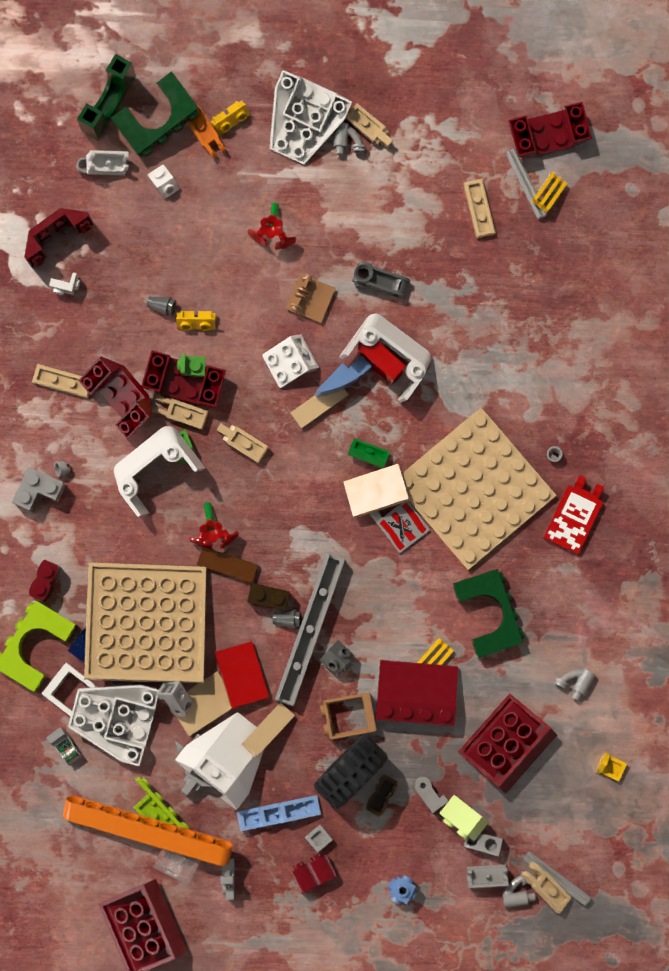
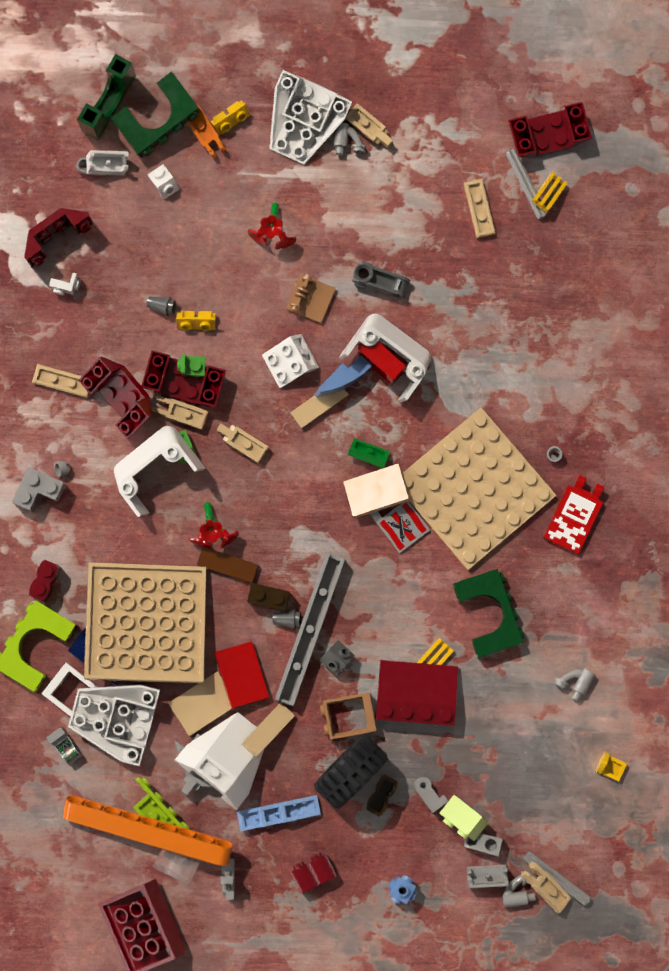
light grey leg [157,681,192,718] -> none
light grey plate [305,825,333,853] -> none
dark red slope [458,693,557,794] -> none

